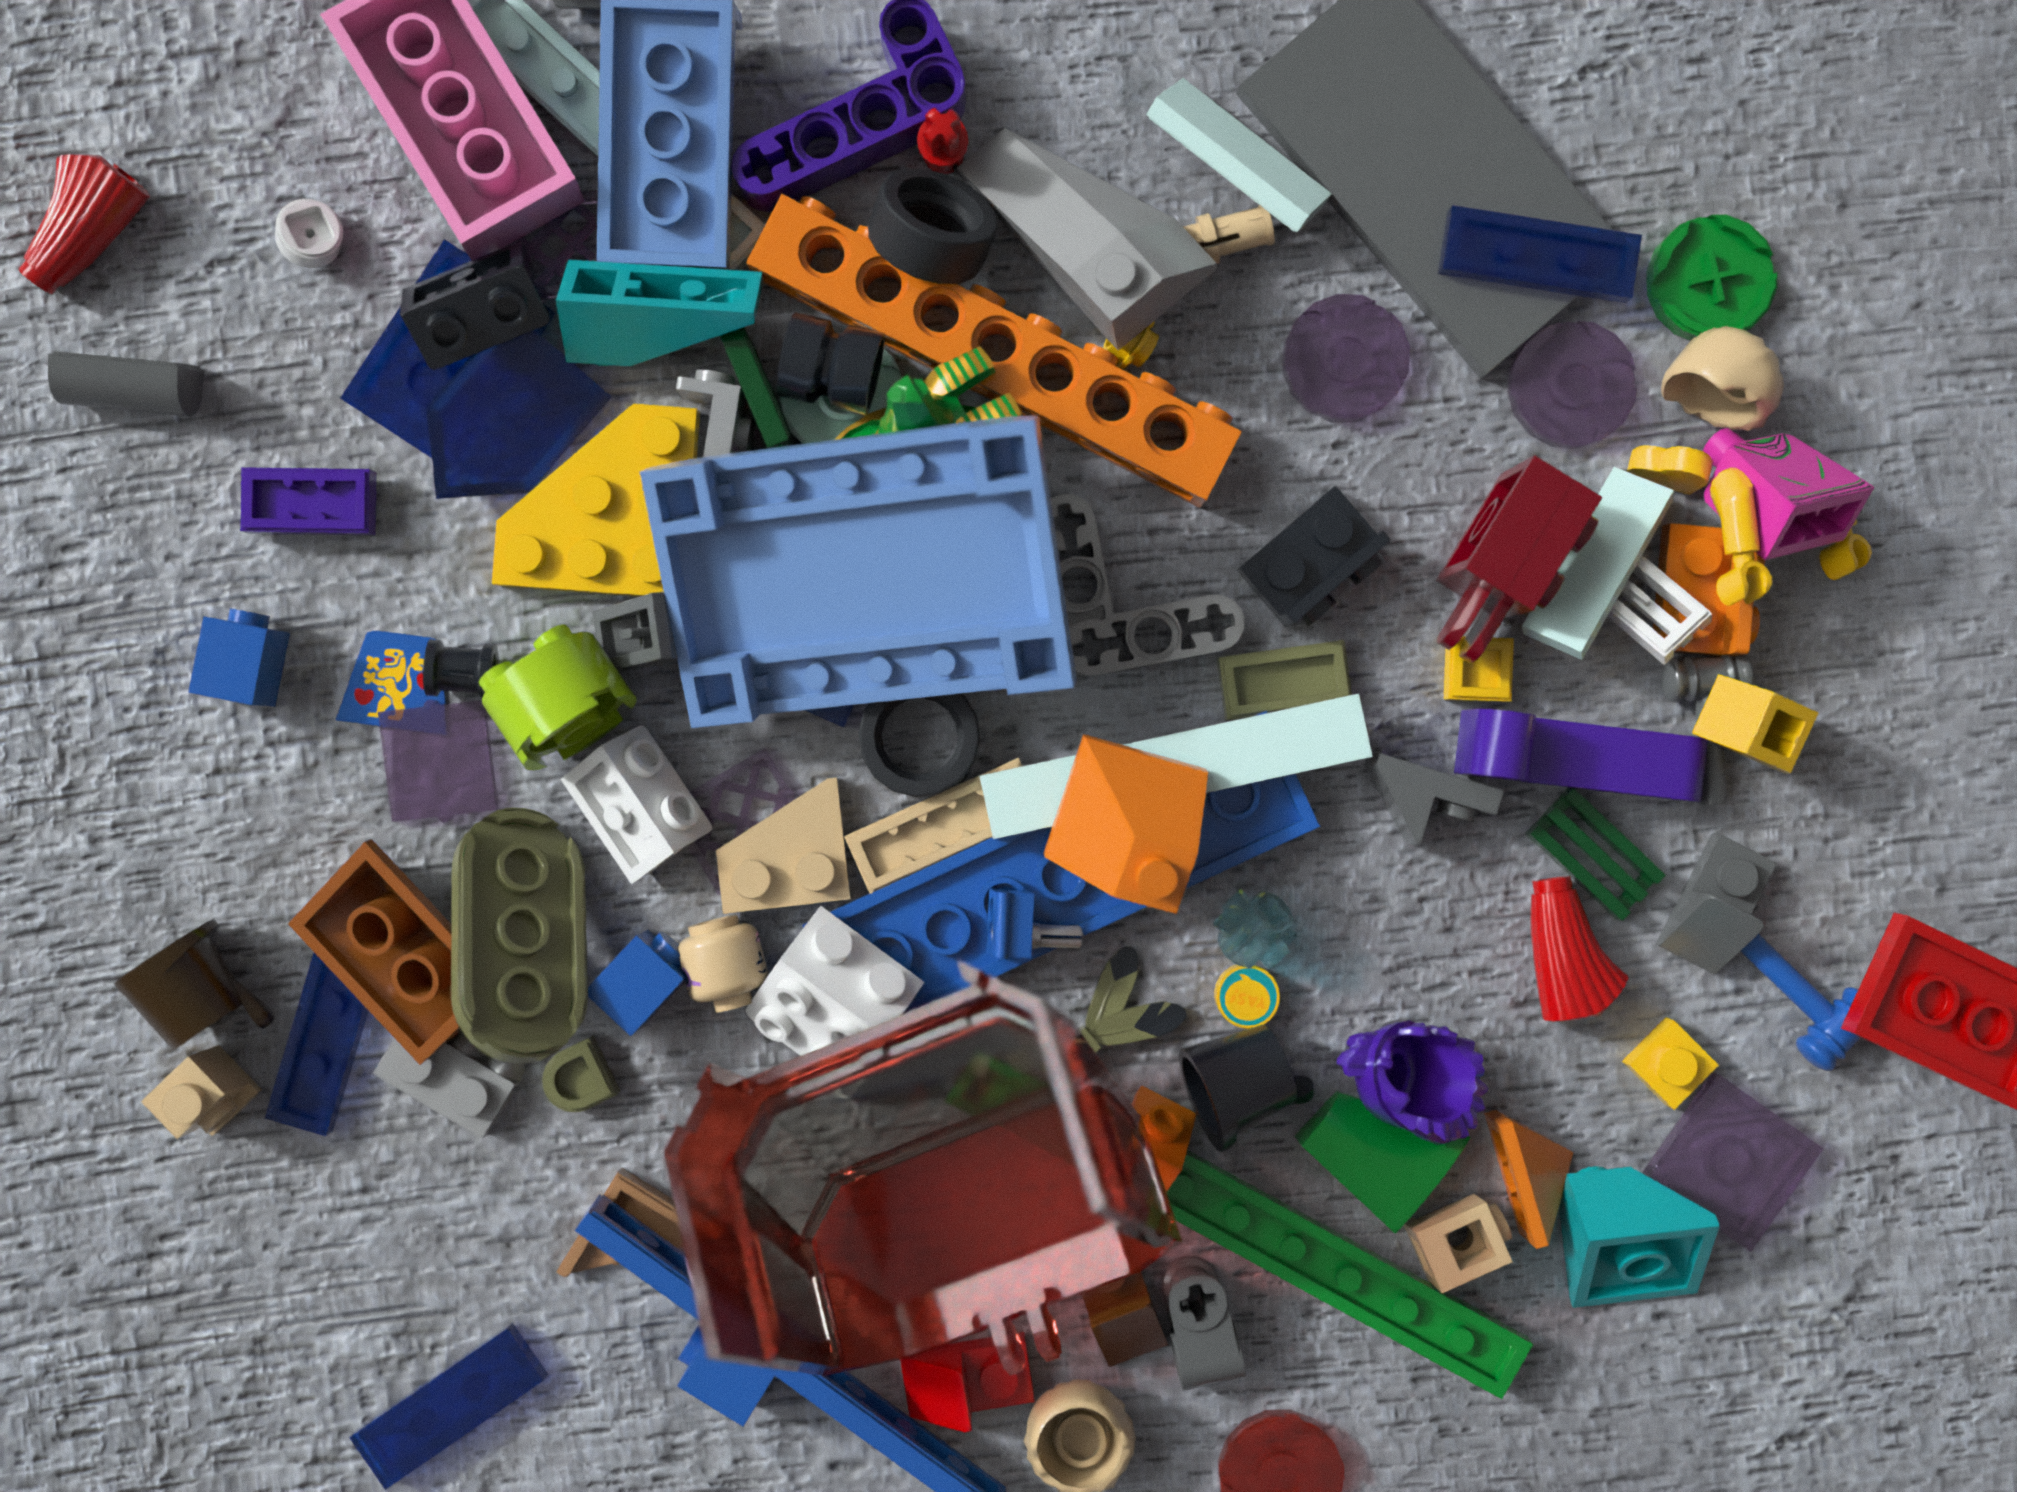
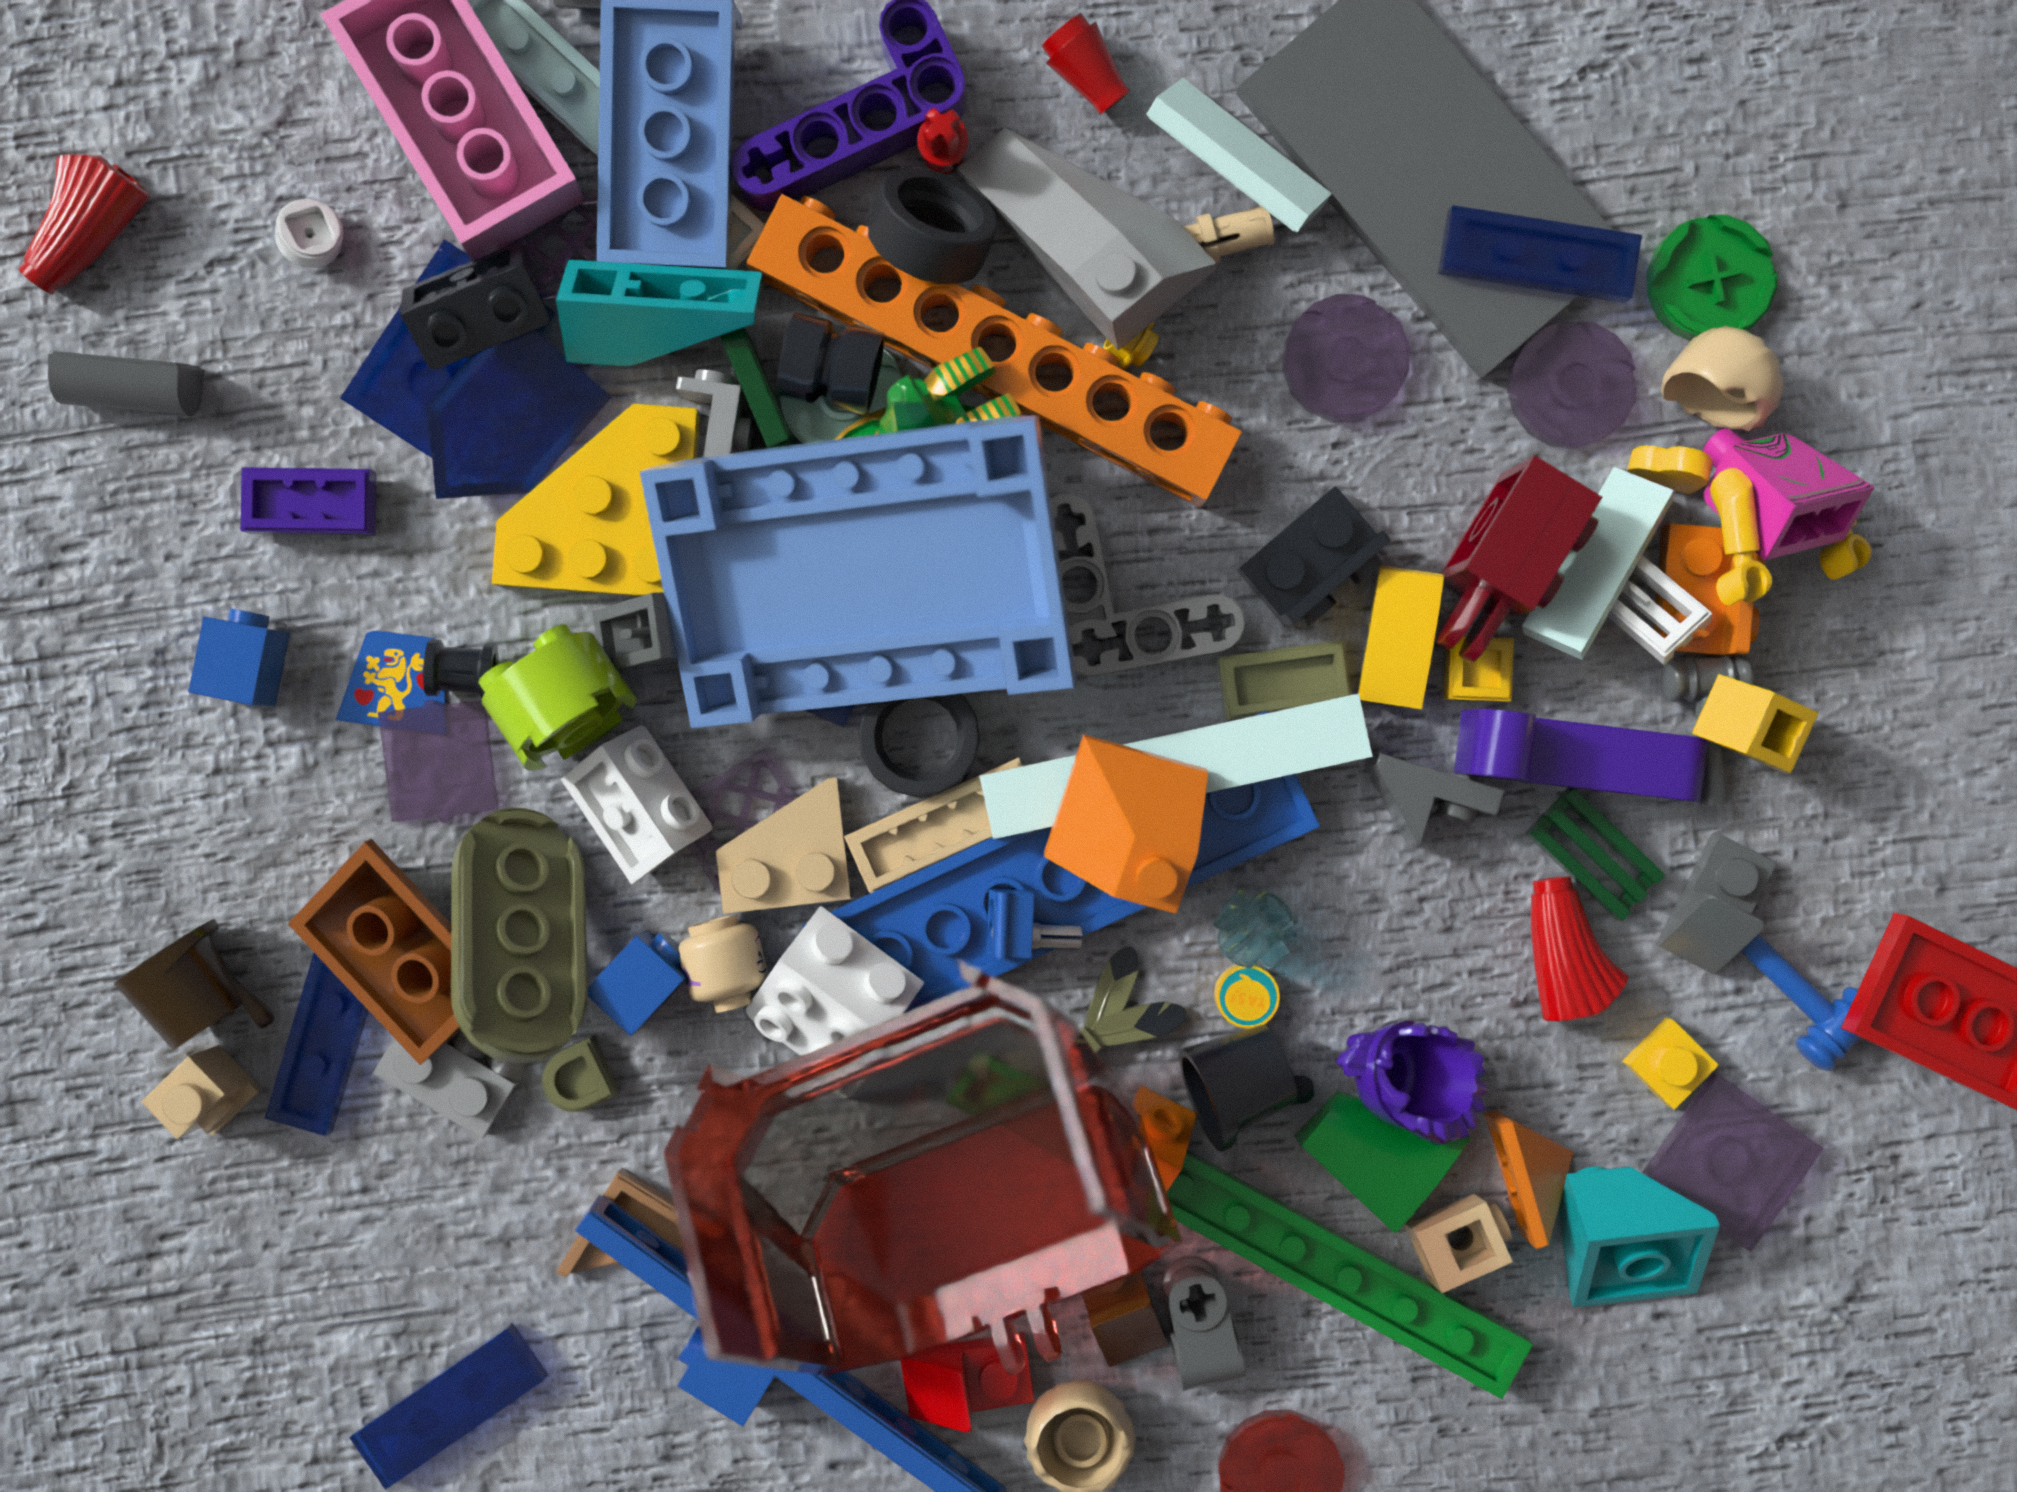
none -> red cone [1041,13,1130,116]
none -> yellow slope [1358,565,1444,709]

